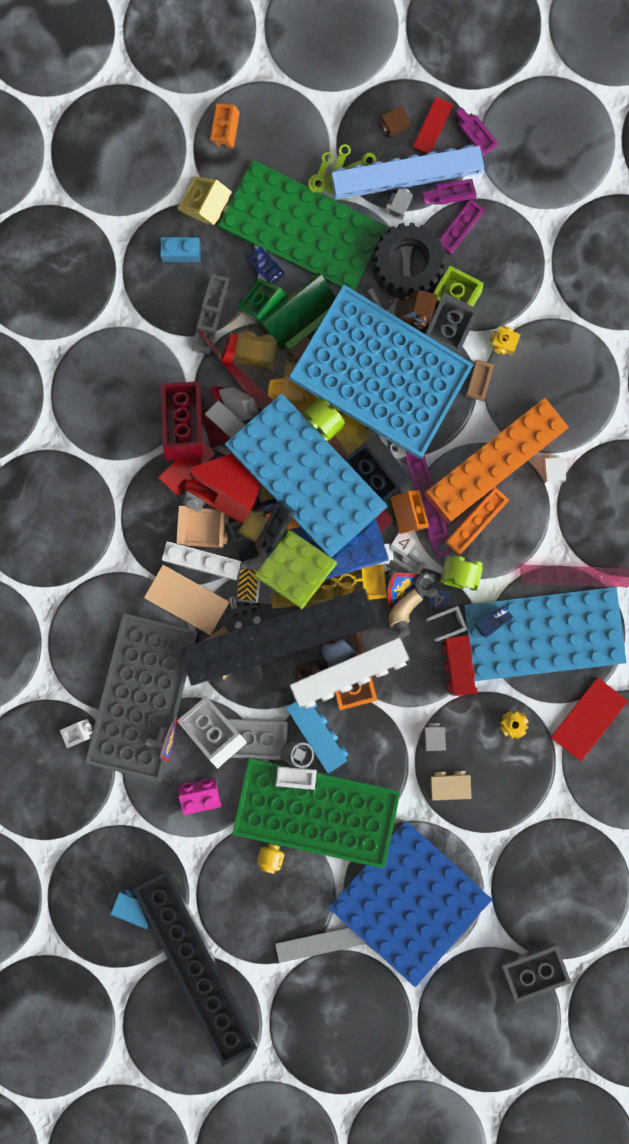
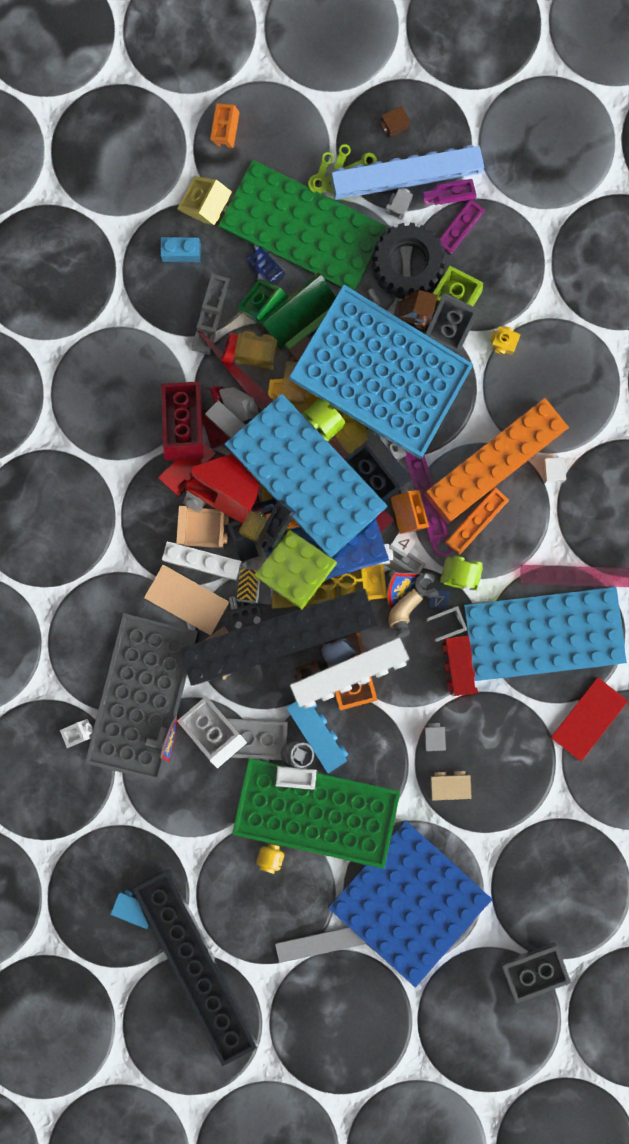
dark pink bracket [178,778,221,815] -> none
red tile [413,97,453,154] -> none
magenta hinge [455,107,498,157] -> none
medium nougat tile [465,360,494,402] -> none
dark blue leg [474,604,513,638] -> none
yellow brick [499,710,528,739] -> none

